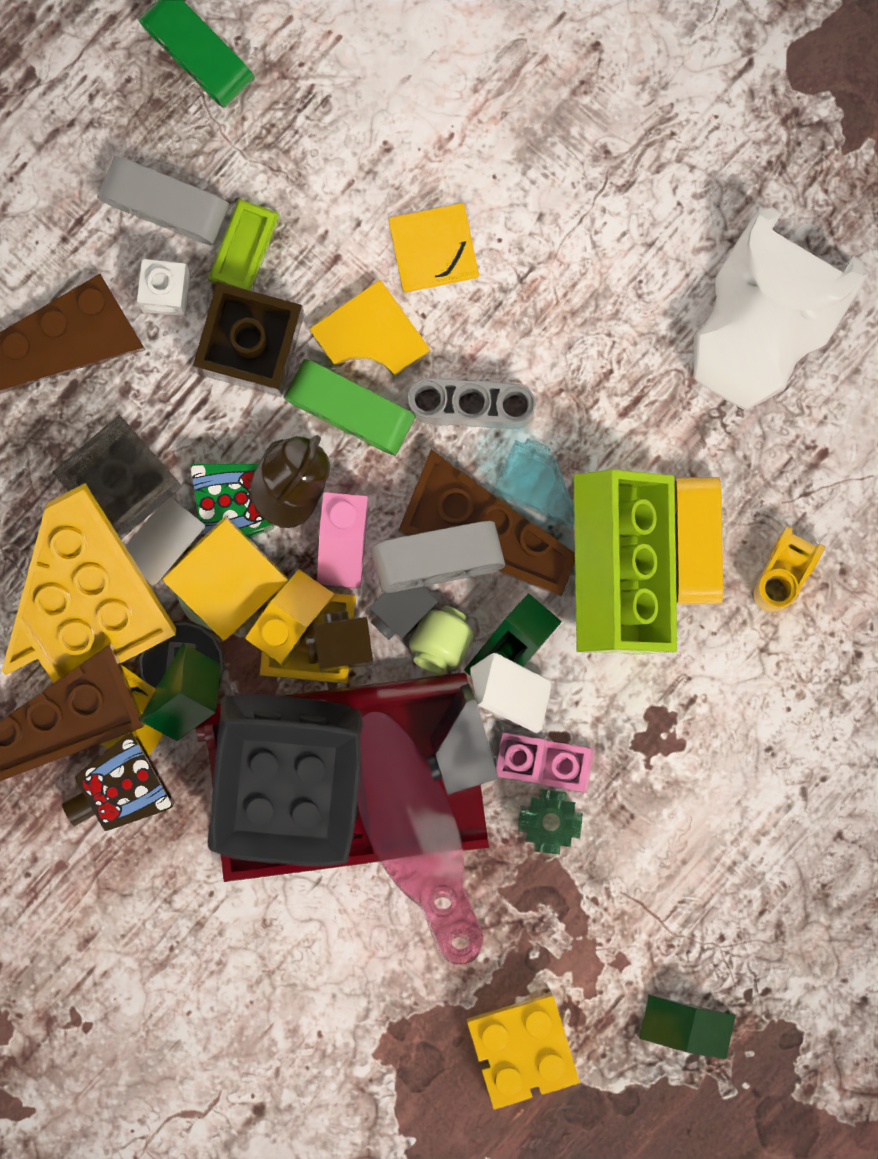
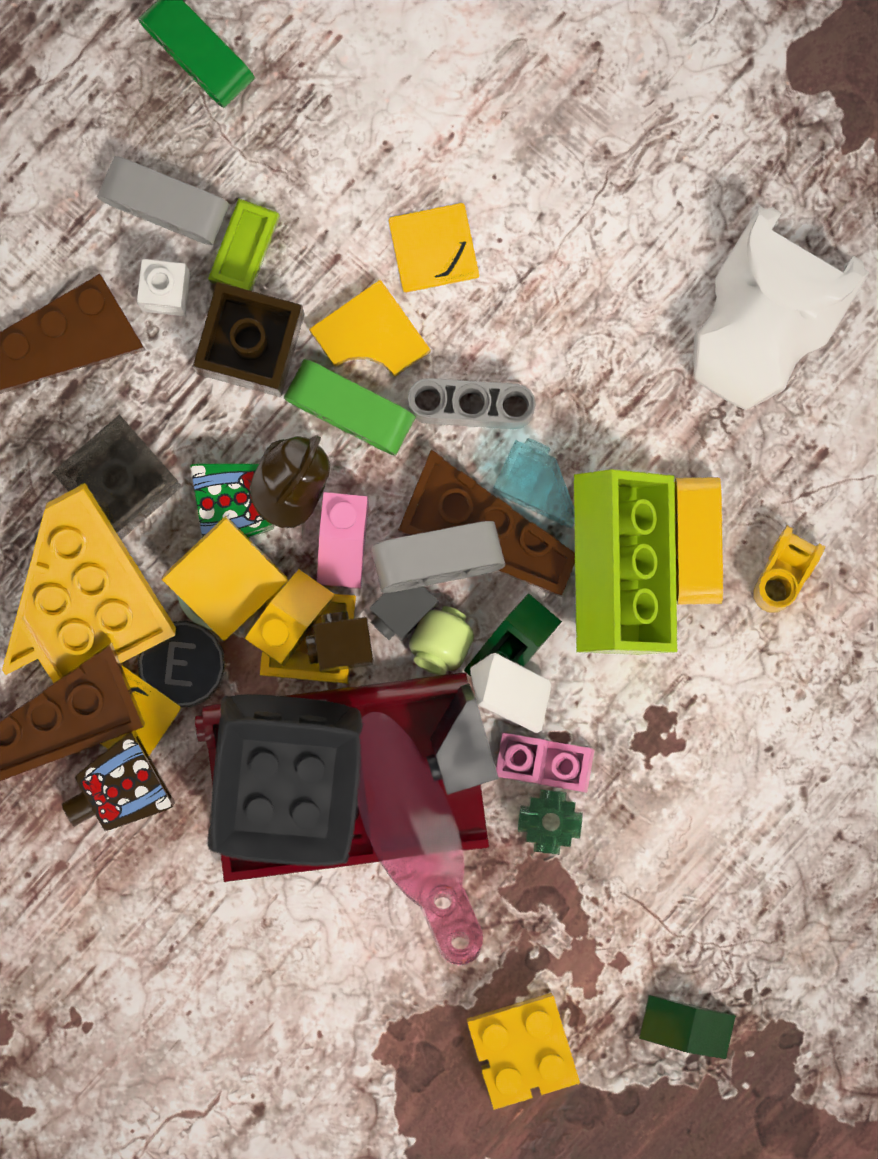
white sticker [125,497,205,586] -> none
dark green slope [139,643,221,741] -> none

